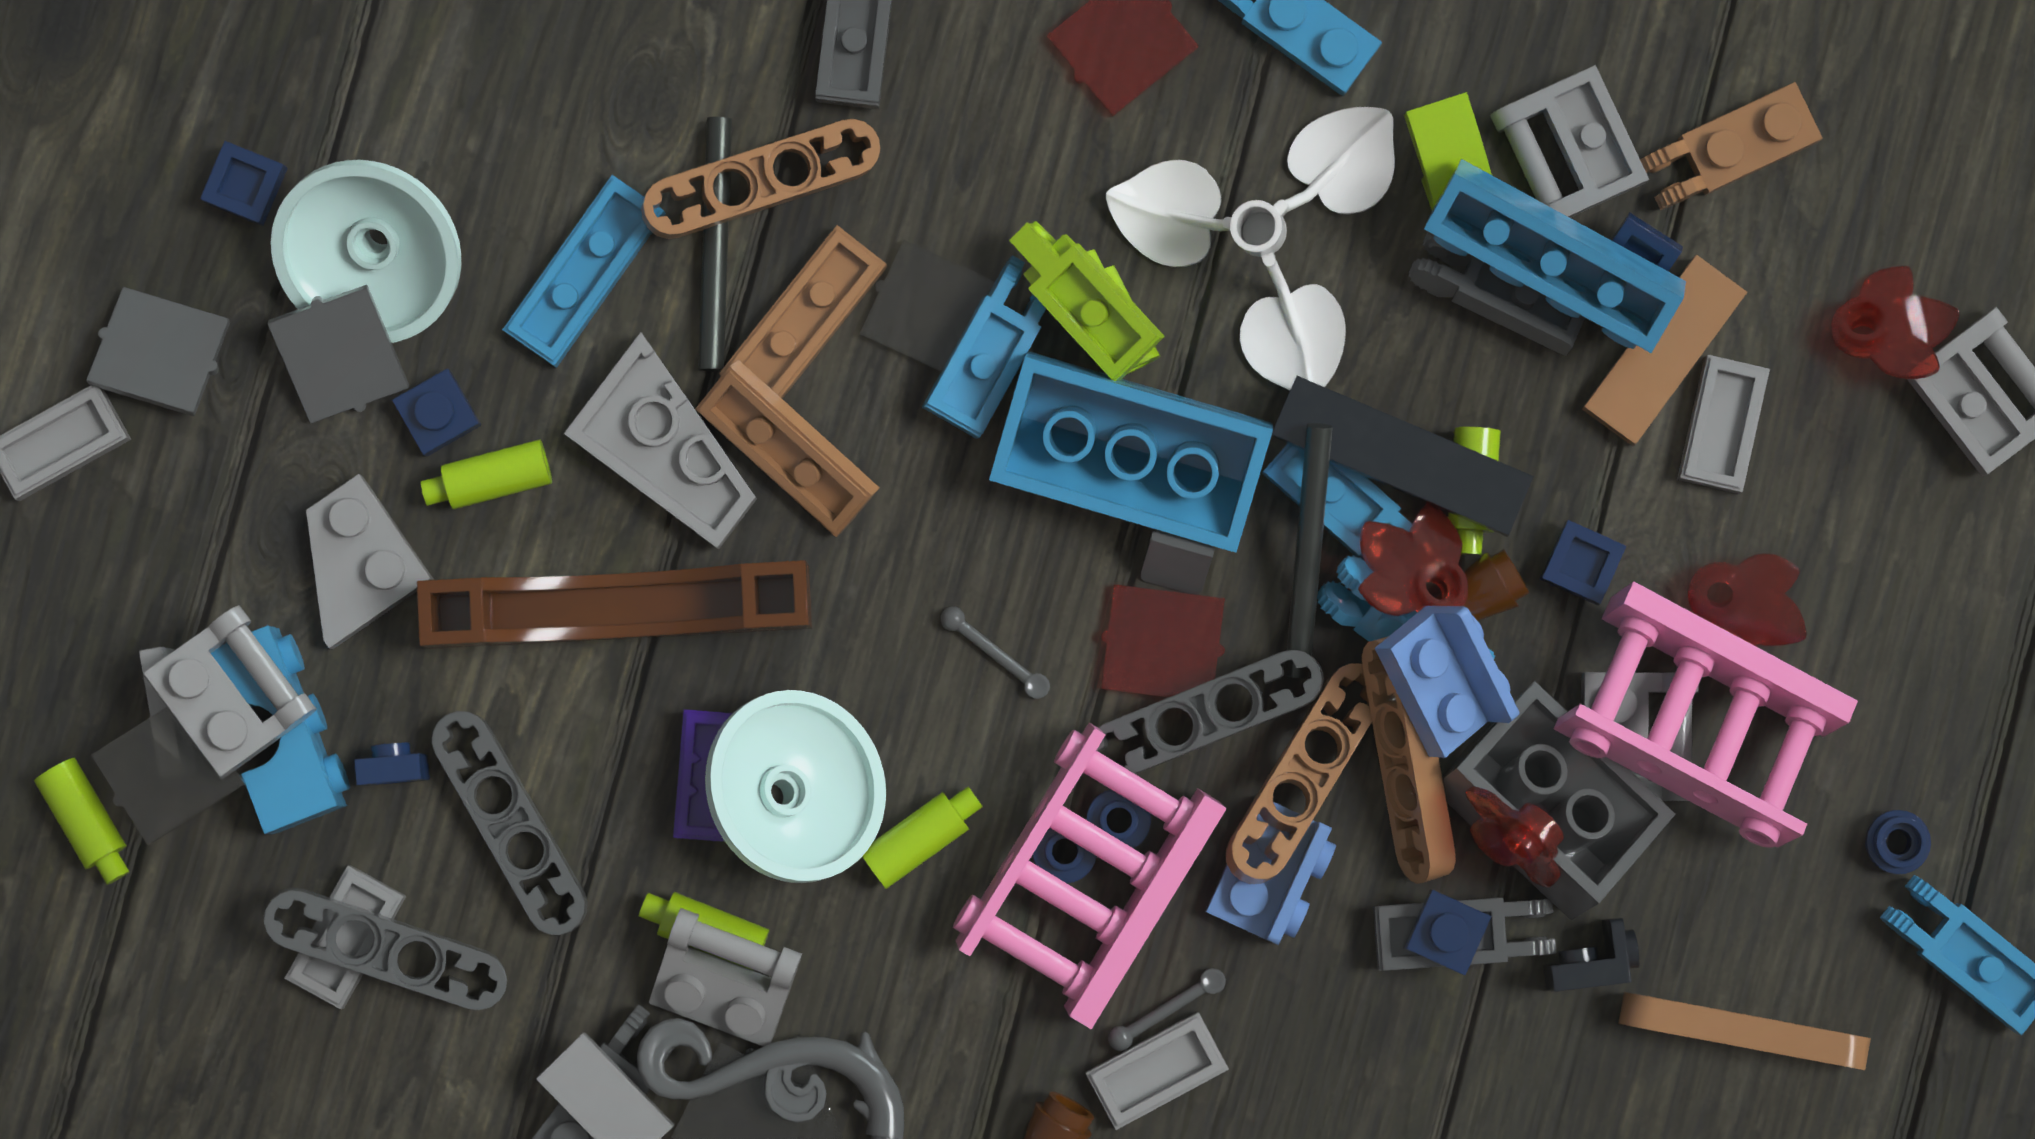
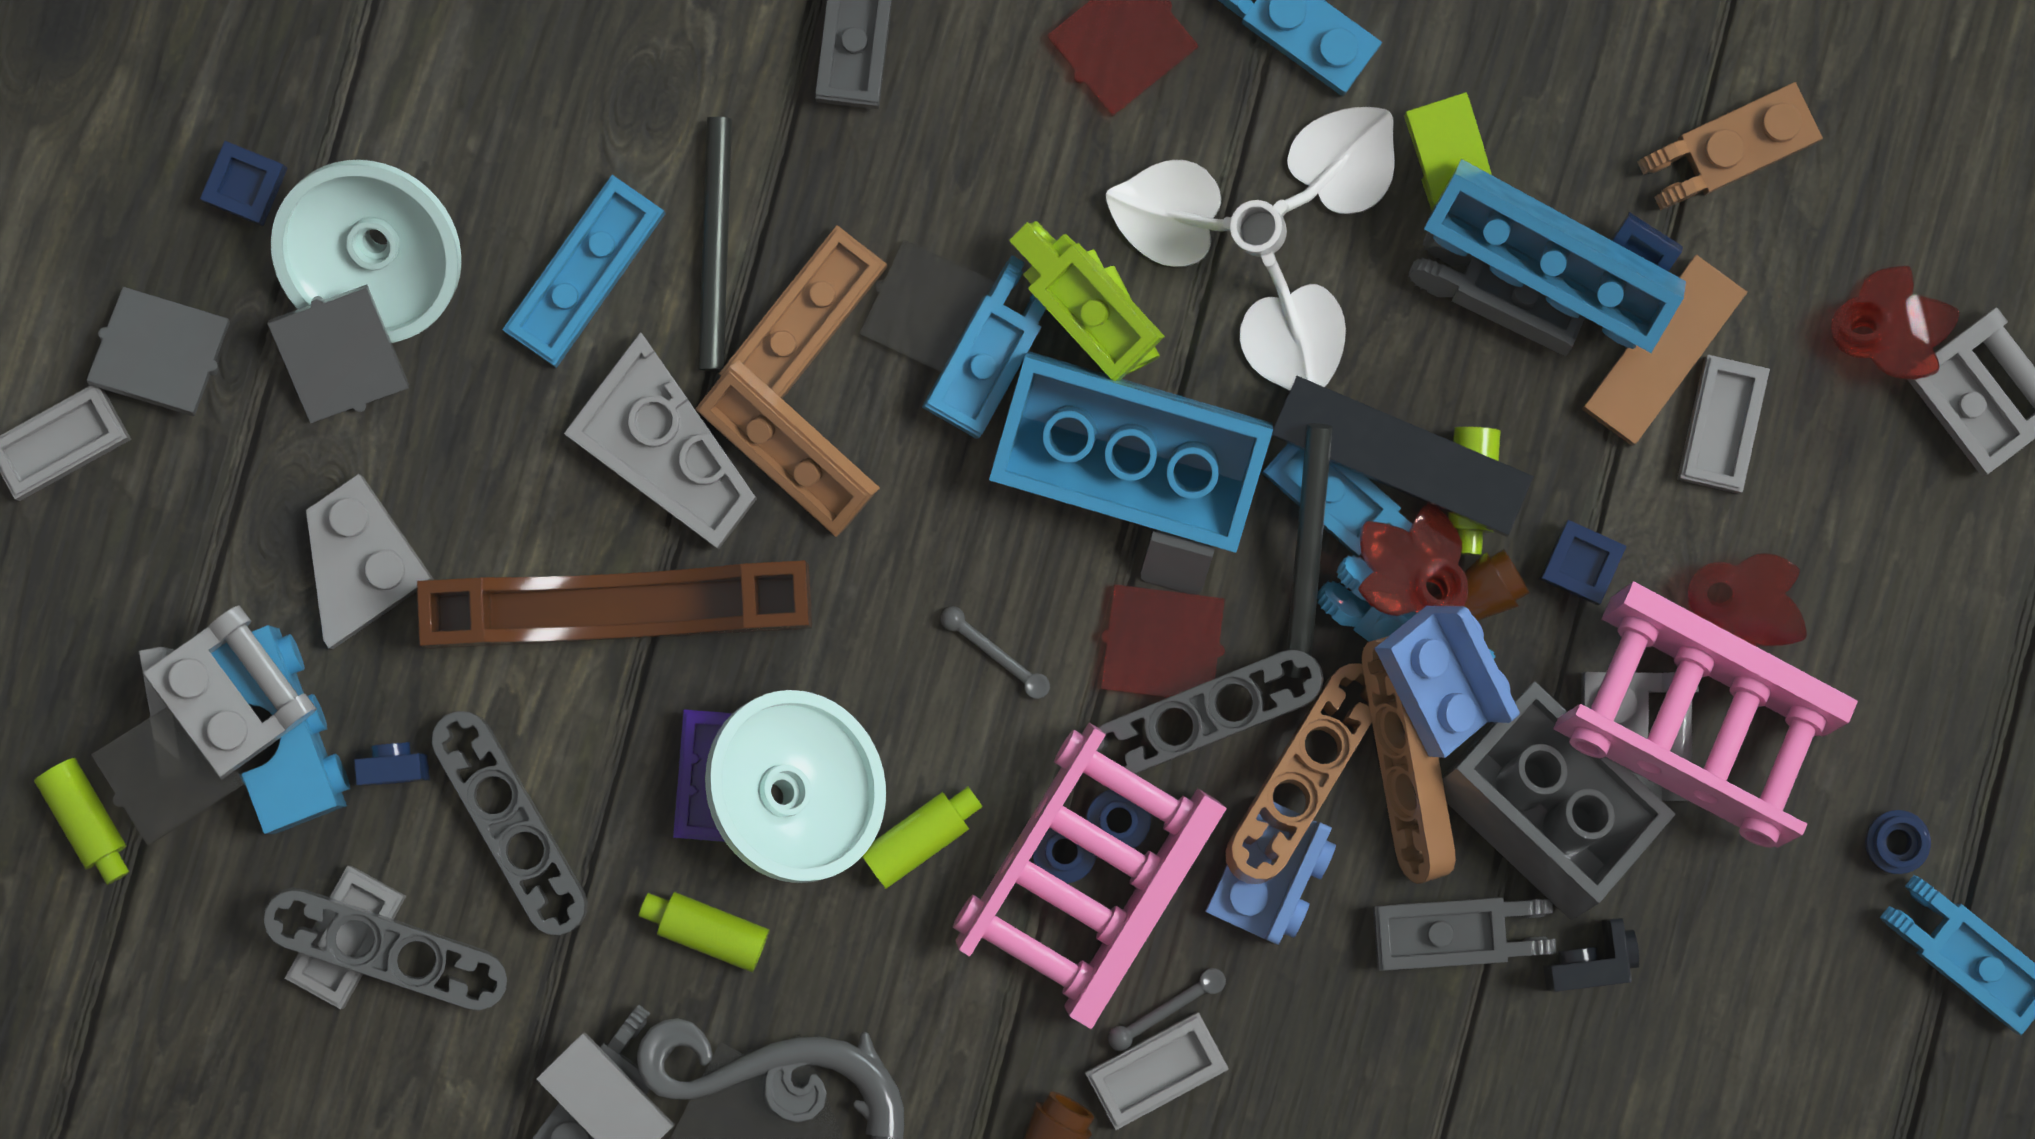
dark blue plate [392,368,482,457] -> none
lime cylinder [421,439,552,510] -> none
medium nougat beam [641,119,880,239] -> none
light grey plate [649,908,802,1046] -> none
dark blue plate [1404,889,1492,975] -> none
clear red plate [1465,787,1564,888] -> none
light grey plate [1490,65,1649,218] -> none
medium nougat beam [1618,992,1871,1070] -> none

